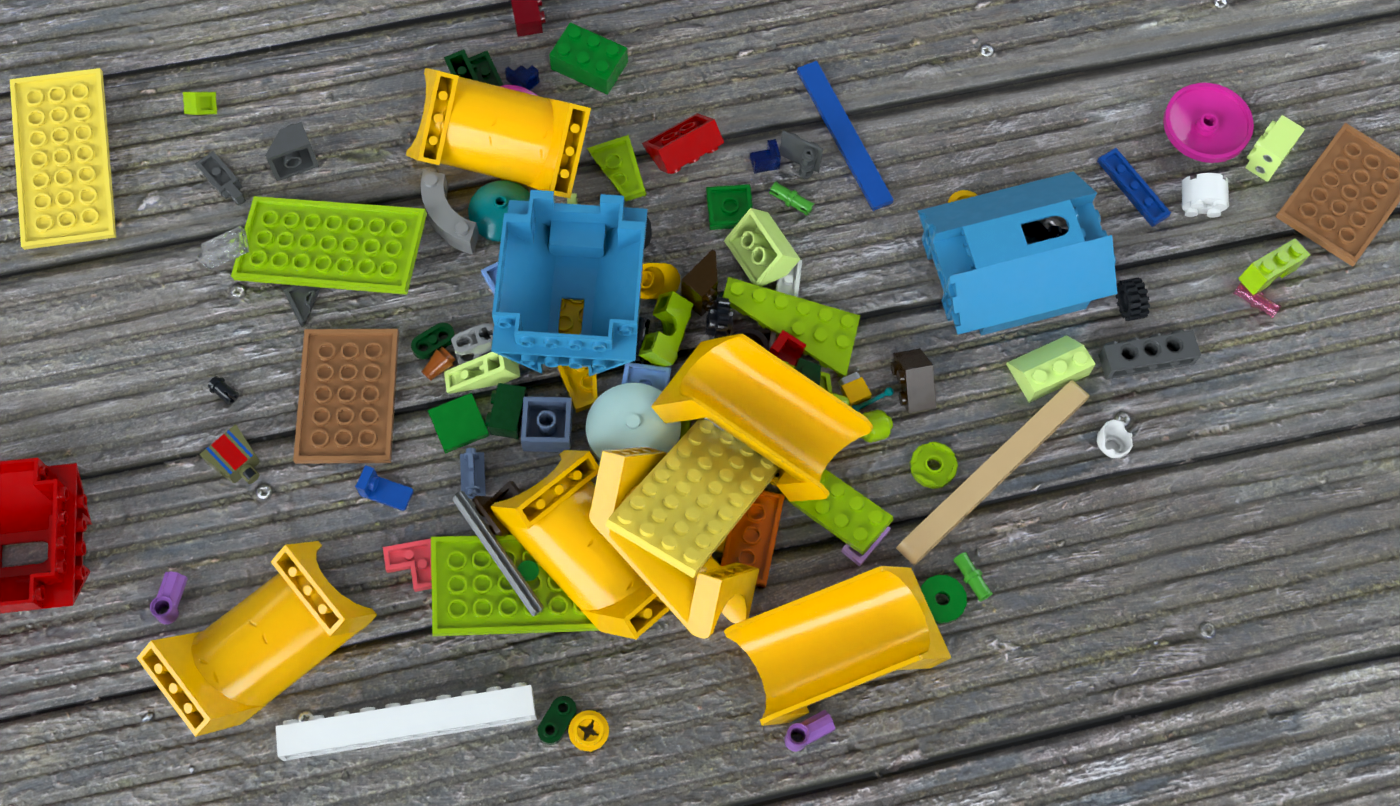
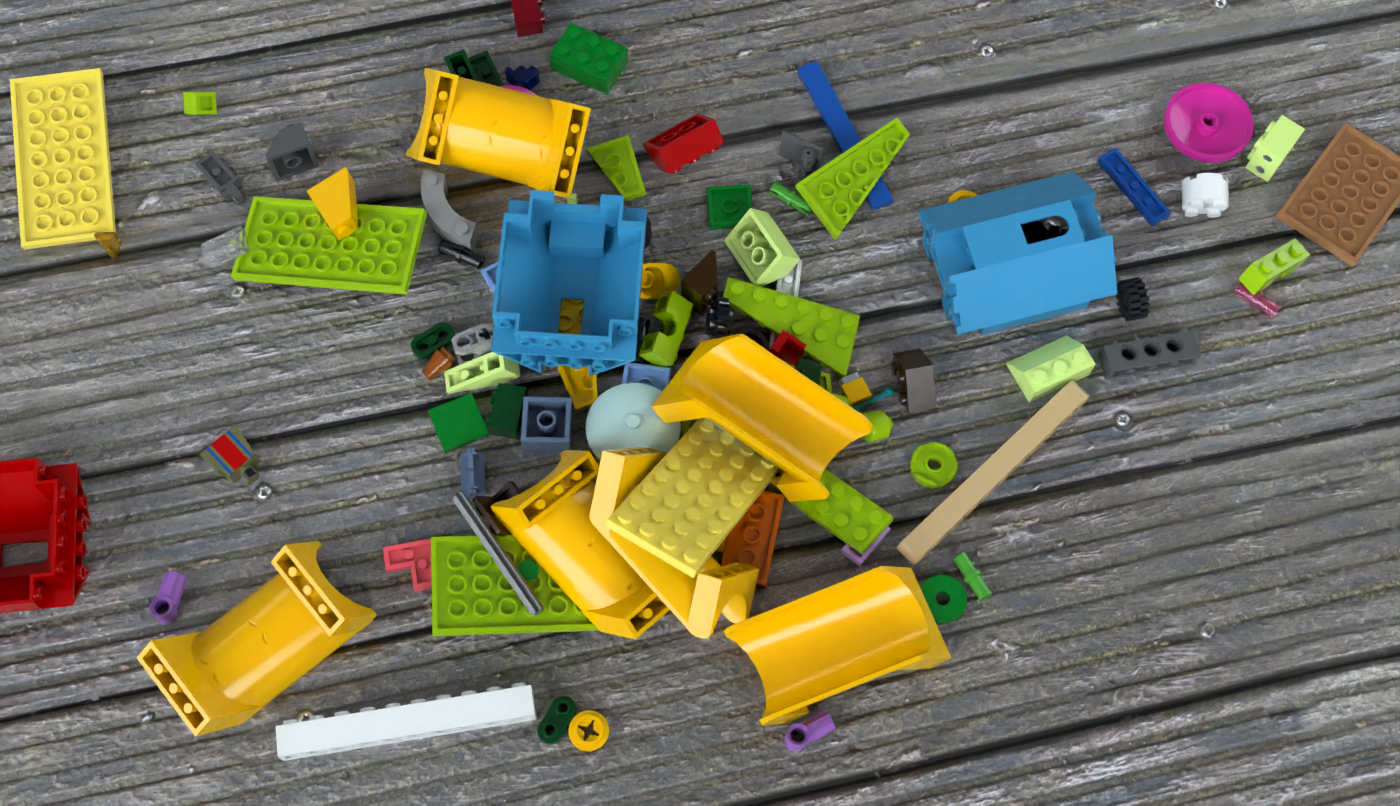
black pin [208,376,239,405] -> none
dark grey tile [283,285,321,327] -> none
medium nougat plate [293,329,399,464] -> none
blue bracket [355,465,414,511] -> none
teal dish [468,180,530,242] -> none
clear blue panel [750,139,781,174] -> none
white hair [1097,419,1133,458] -> none
none -> clear yellow slope [94,232,122,260]
none -> yellow slope [307,167,358,240]
none -> black pin [437,239,485,269]
none -> lime wing [795,117,910,240]

